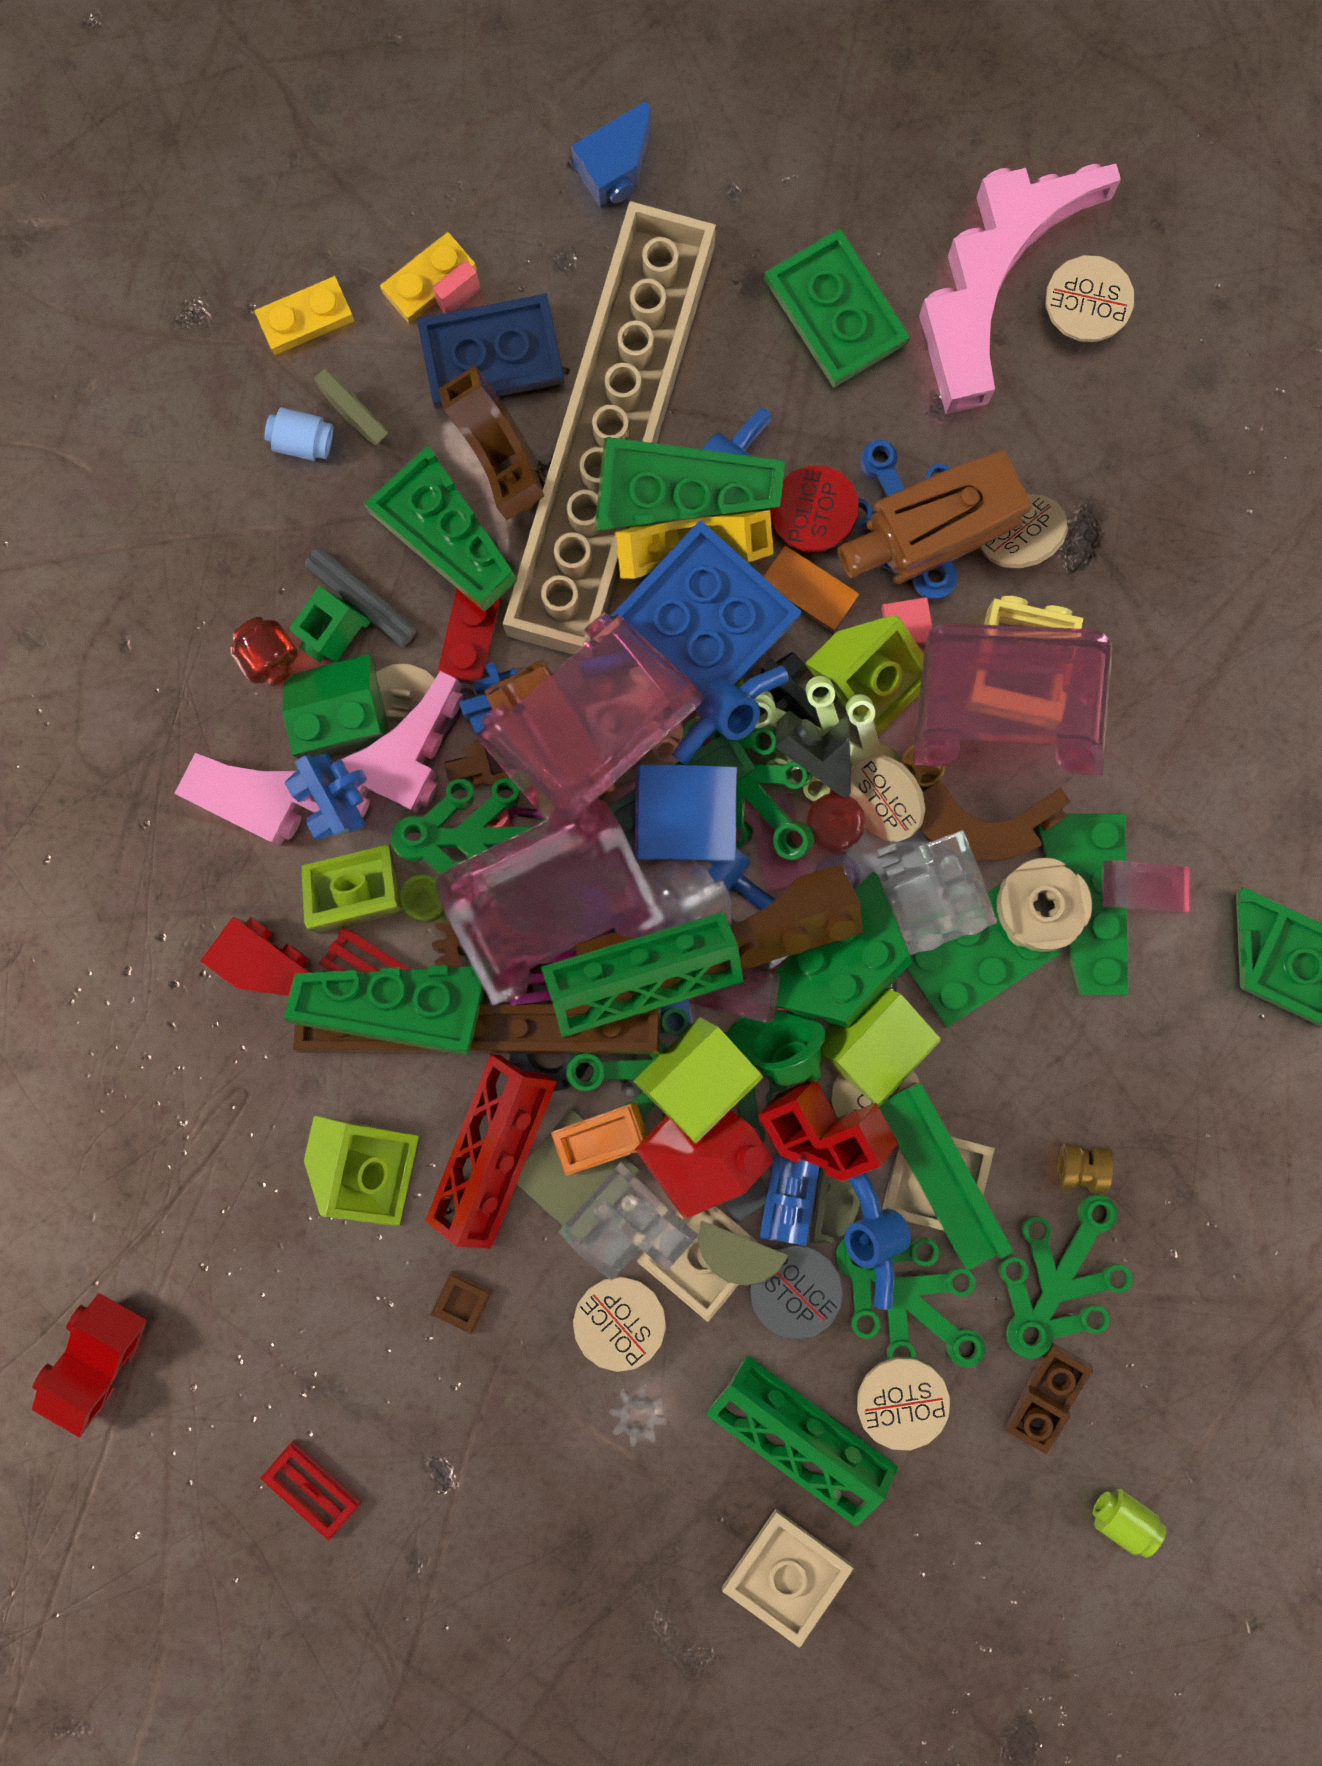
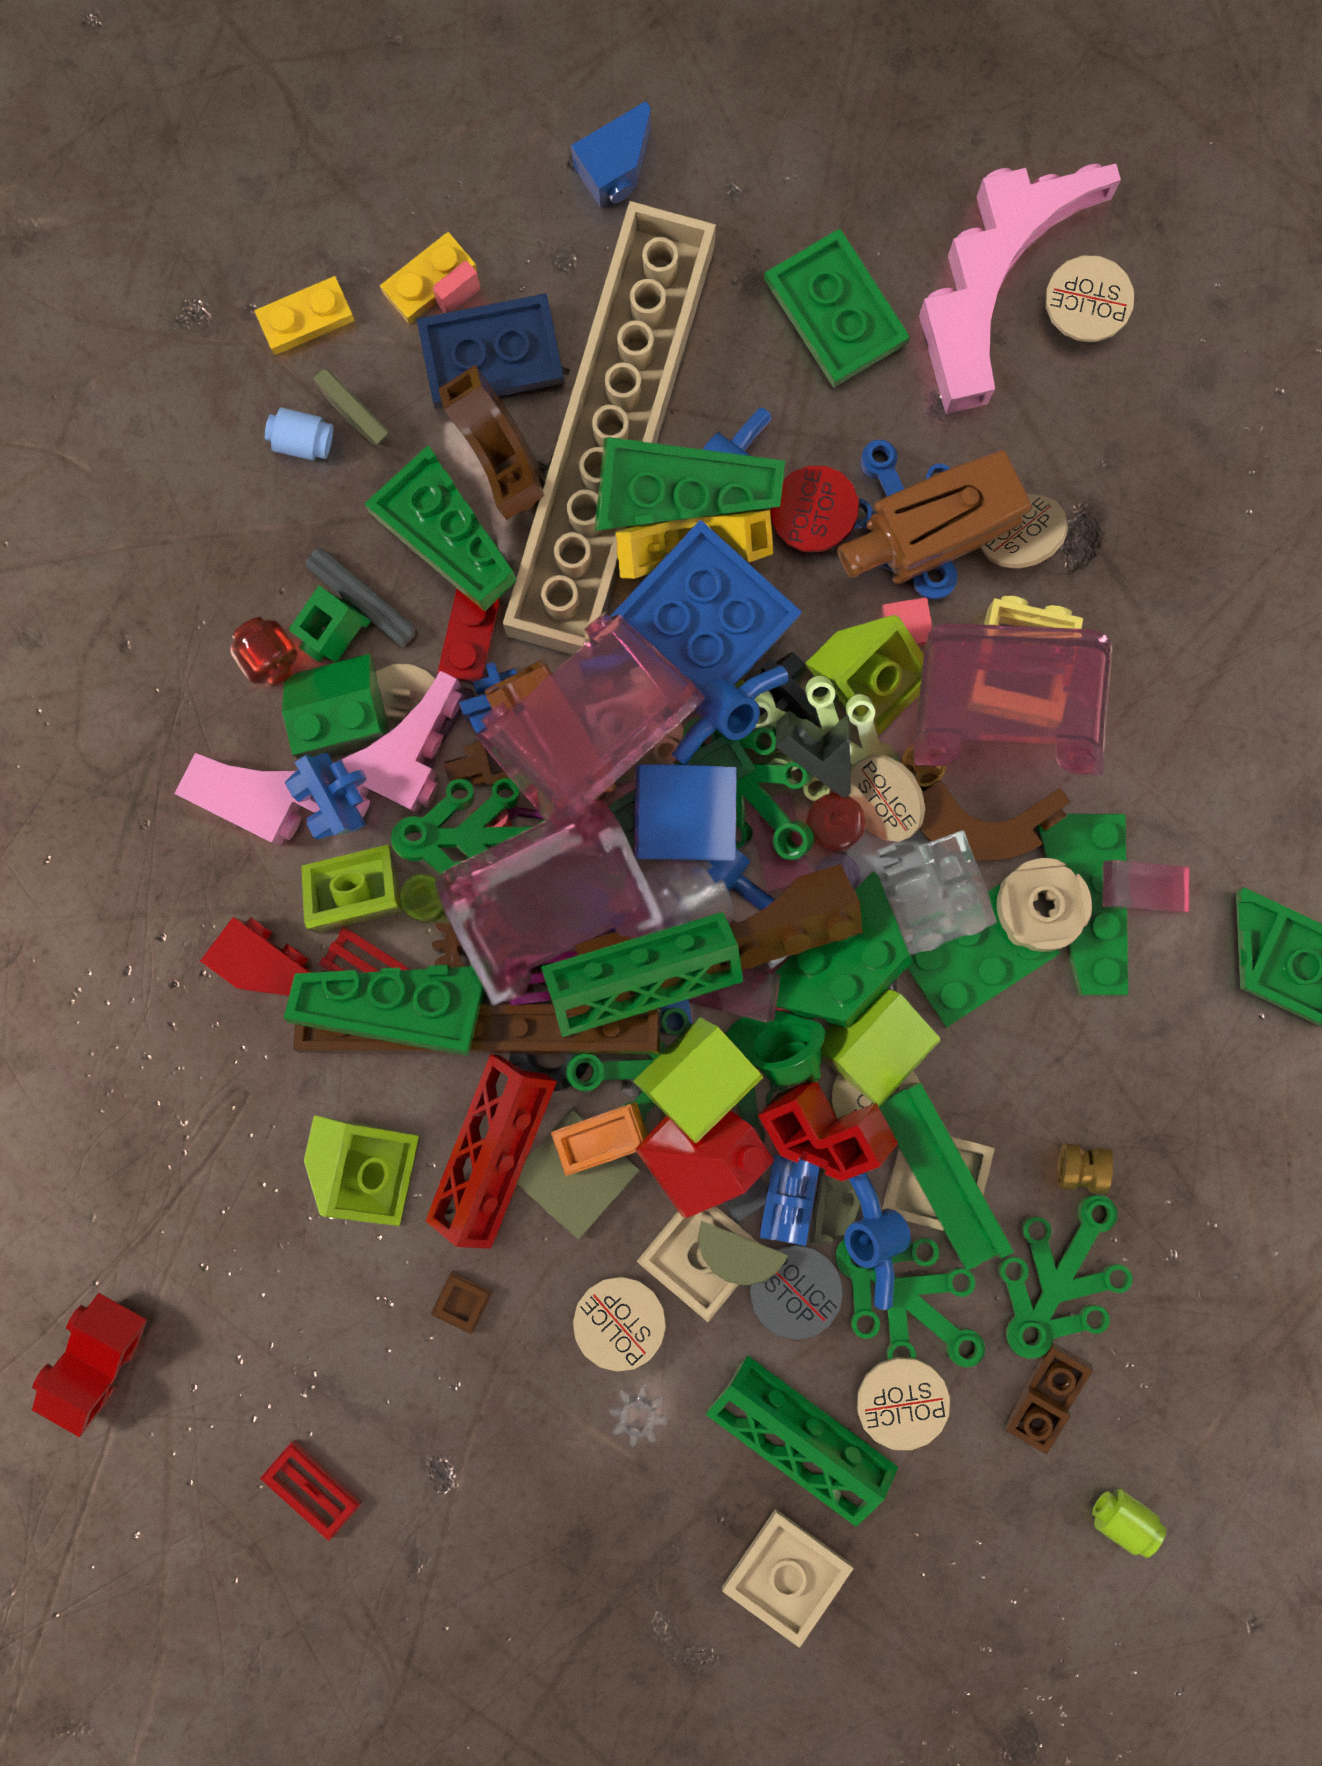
clear brick [558,1162,699,1280] -> none
orange tile [763,545,859,634] -> none

